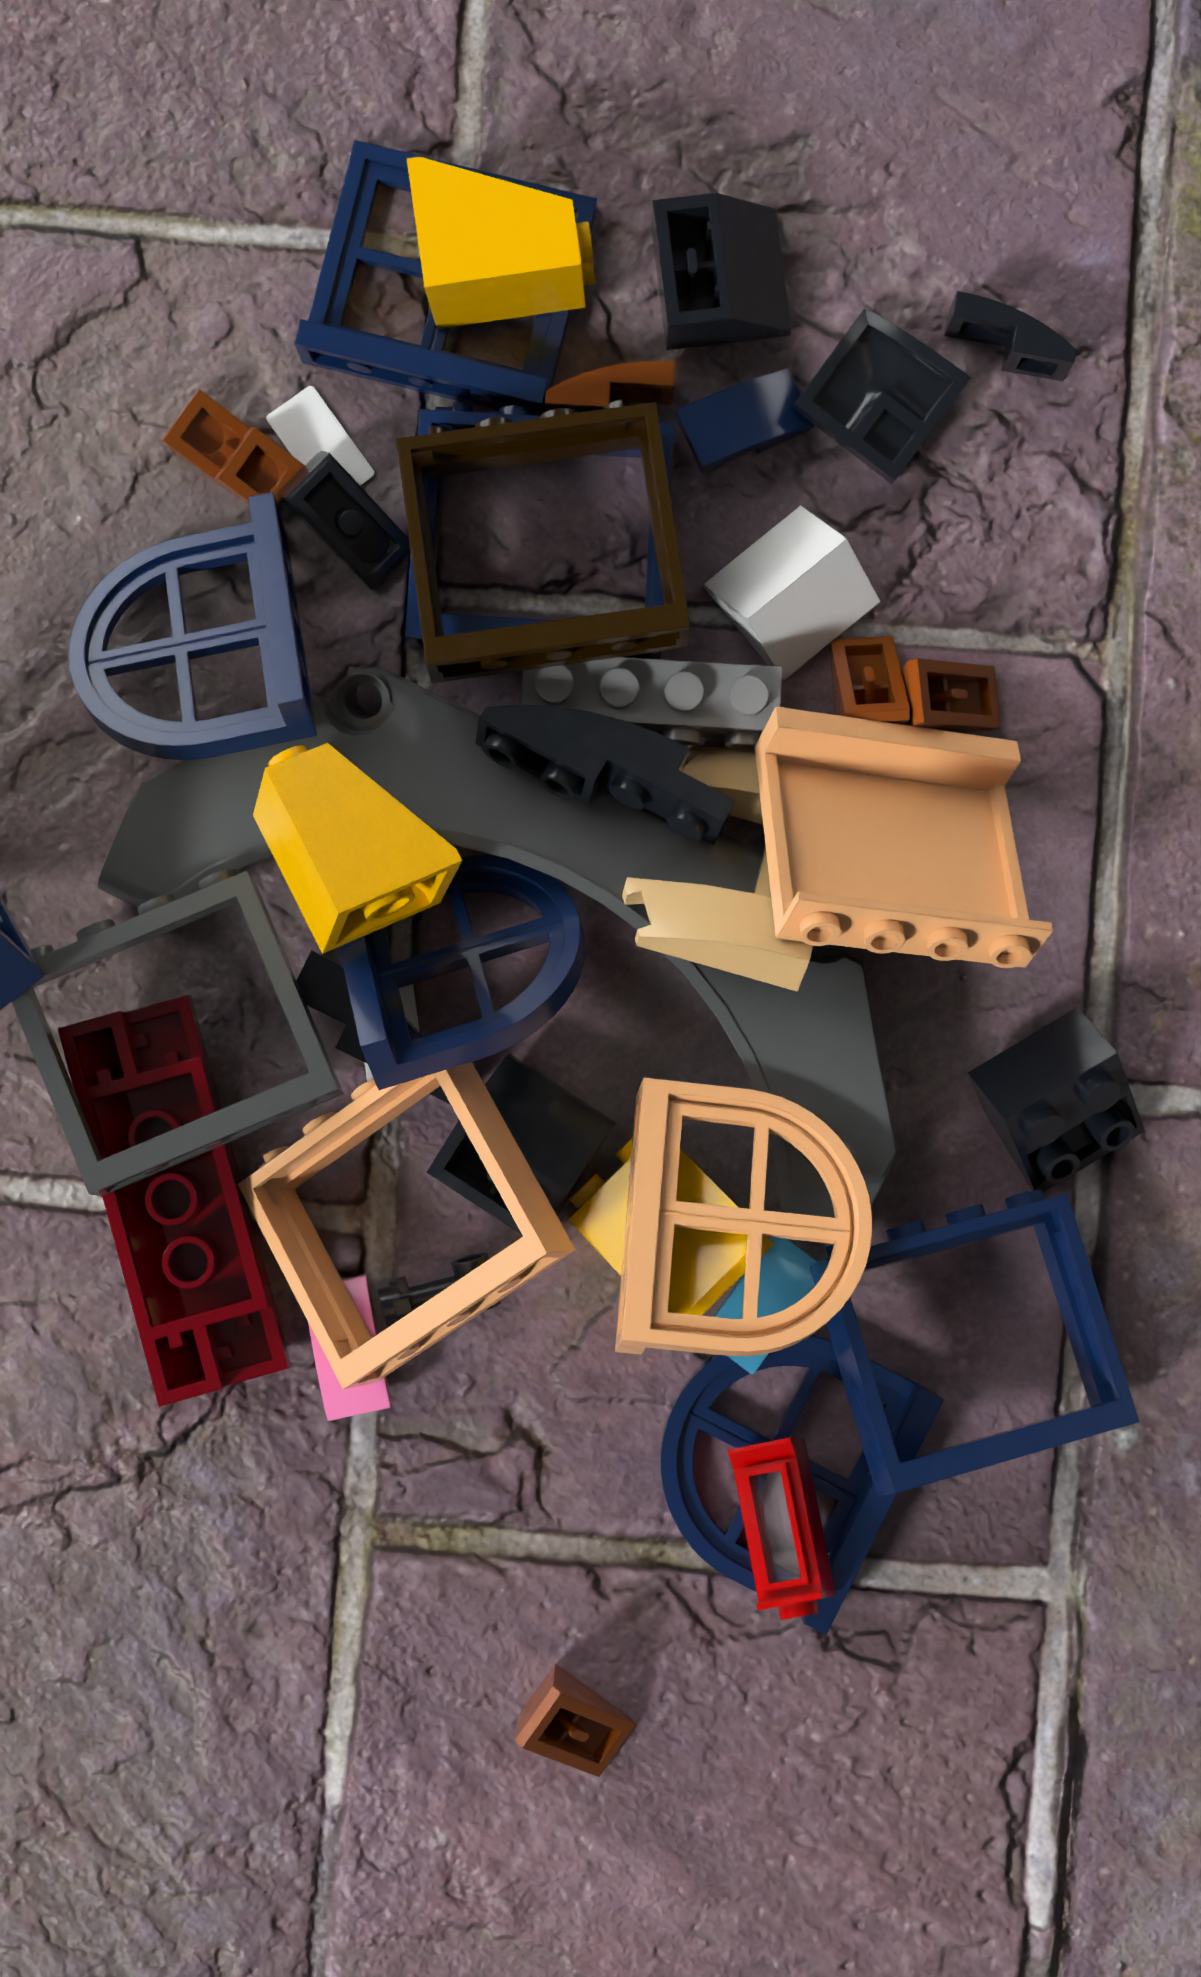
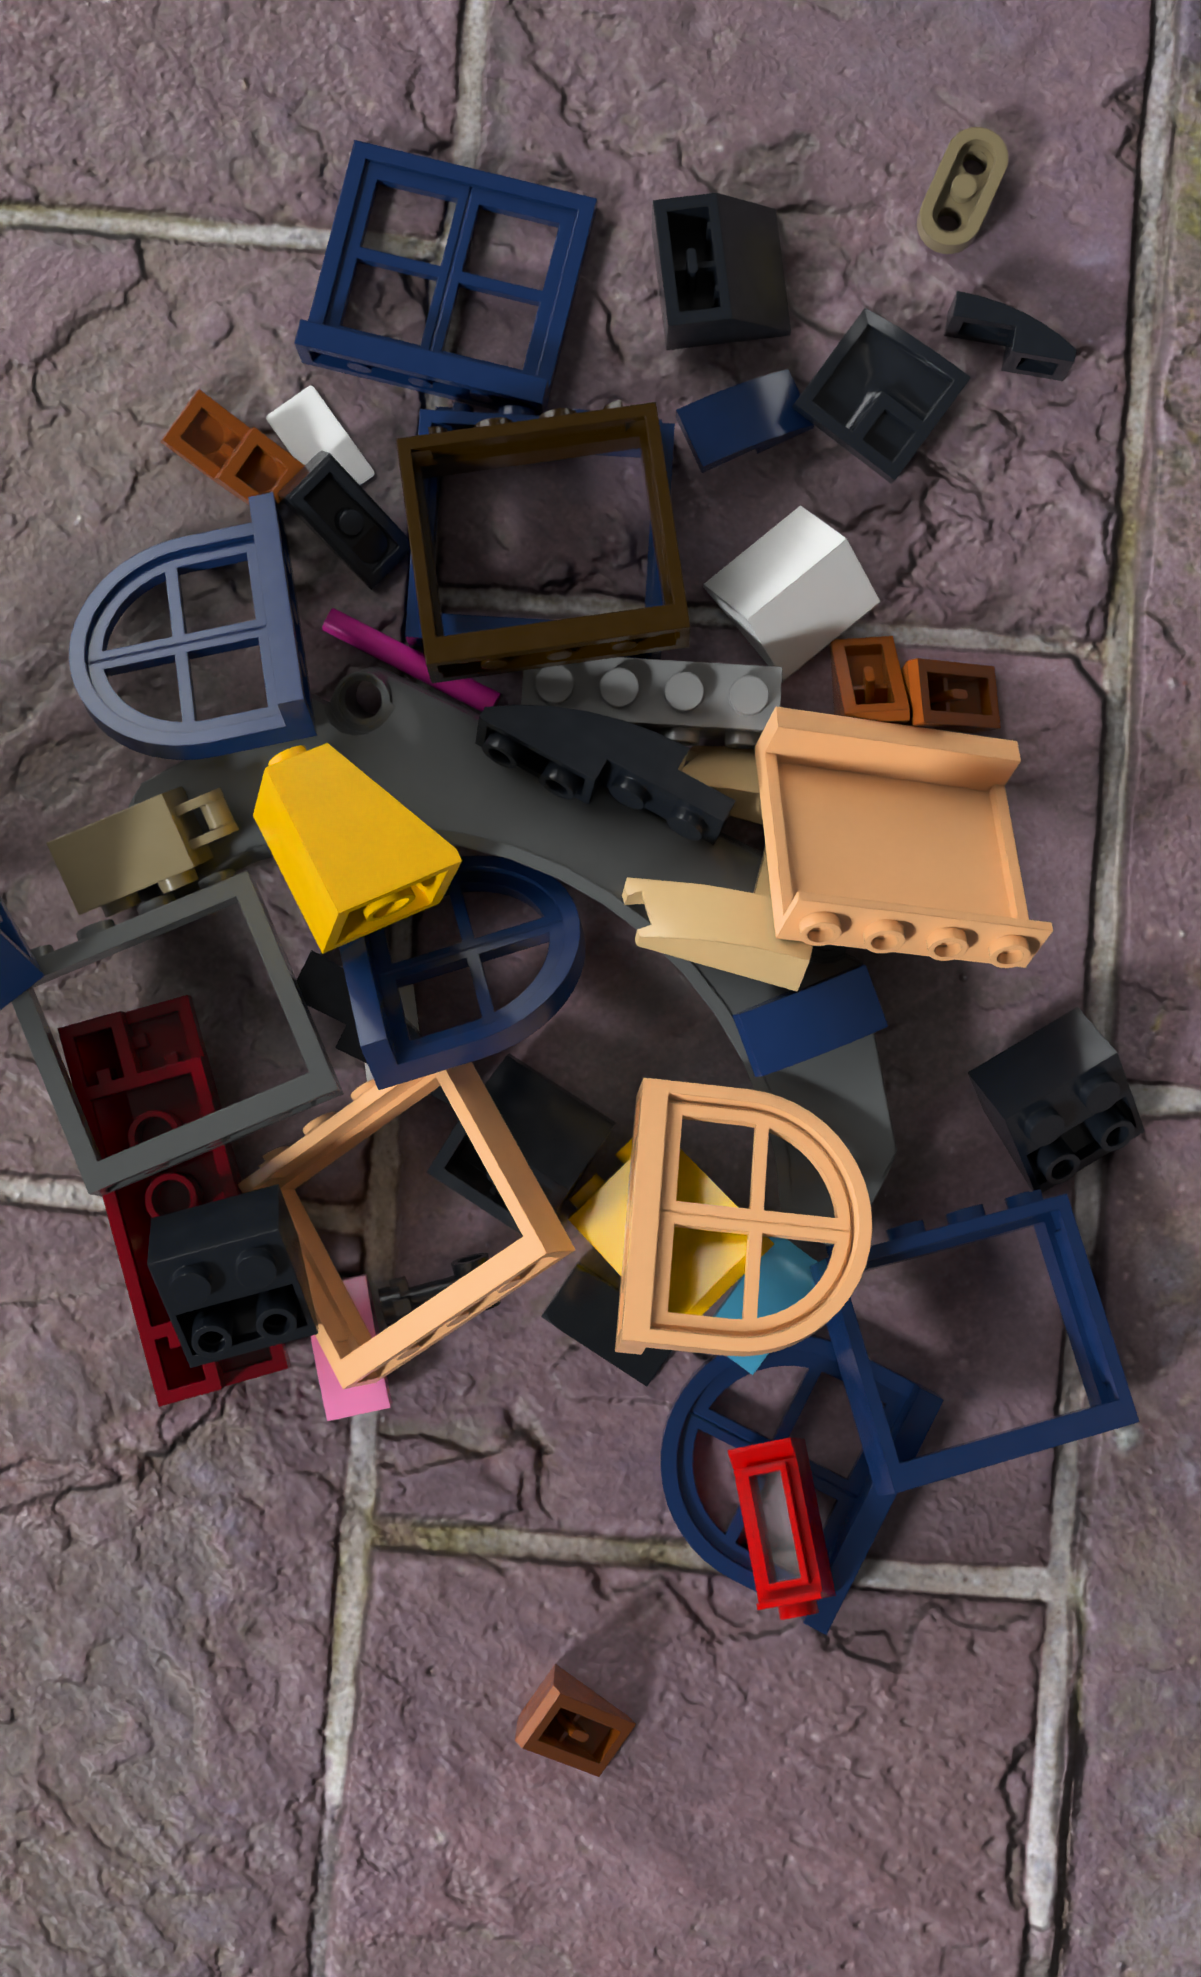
yellow slope [407,157,595,329] -> none
dark orange slope [545,360,676,411] -> none
none -> dark tan brick [46,786,239,918]
none -> black slope [147,1184,318,1368]
none -> dark pink bar [322,608,501,712]
none -> black slope [541,1261,672,1387]
none -> dark blue slope [732,965,888,1077]
none -> dark tan plate [917,127,1008,254]

